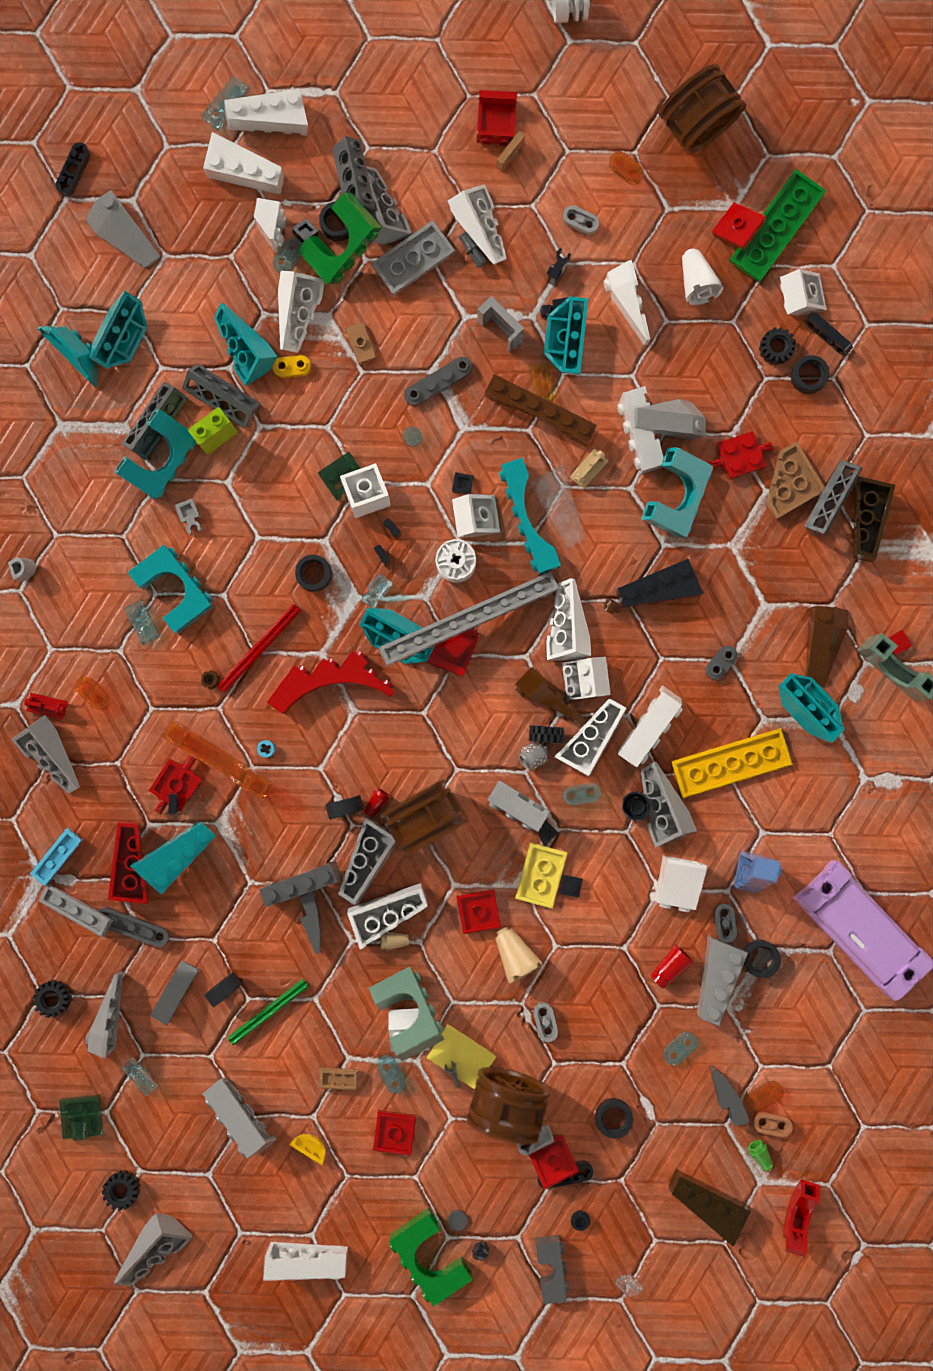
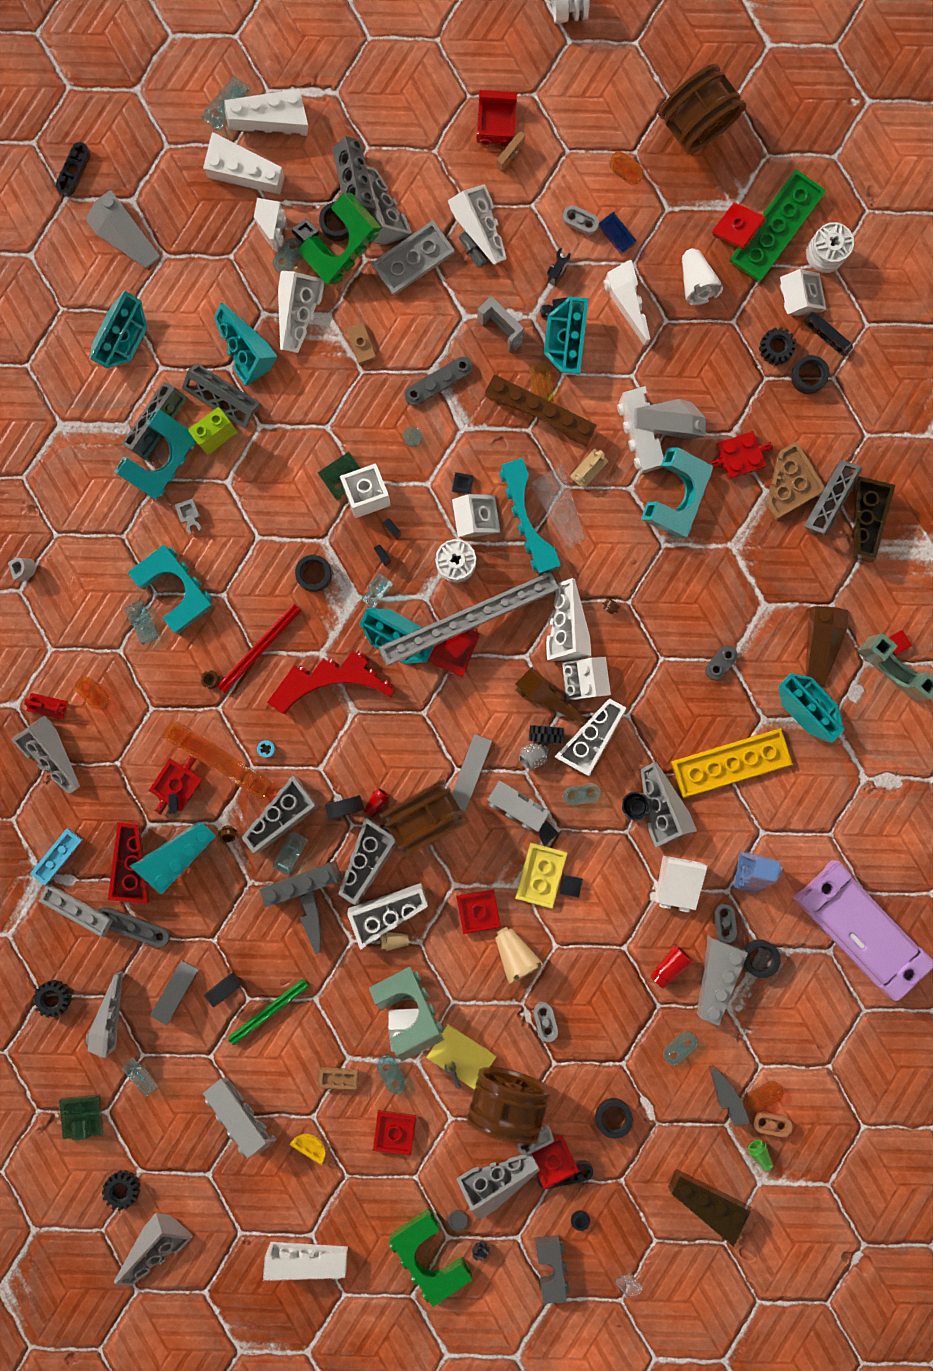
teal wedge [37,326,98,387] -> none
yellow plate [273,355,311,378] -> none
black wedge [615,558,704,608] -> none
white wedge [618,686,683,767] -> none
red arch [783,1179,820,1258] -> none
none -> reddish brown plate [218,825,237,843]
none -> light grey wedge [242,775,319,854]
none -> clear light blue slope [272,831,308,876]
none -> light grey tile [452,734,492,813]
none -> light grey wedge [456,1154,540,1220]
none -> clear blue plate [598,211,636,255]
none -> white wheel [806,222,854,273]

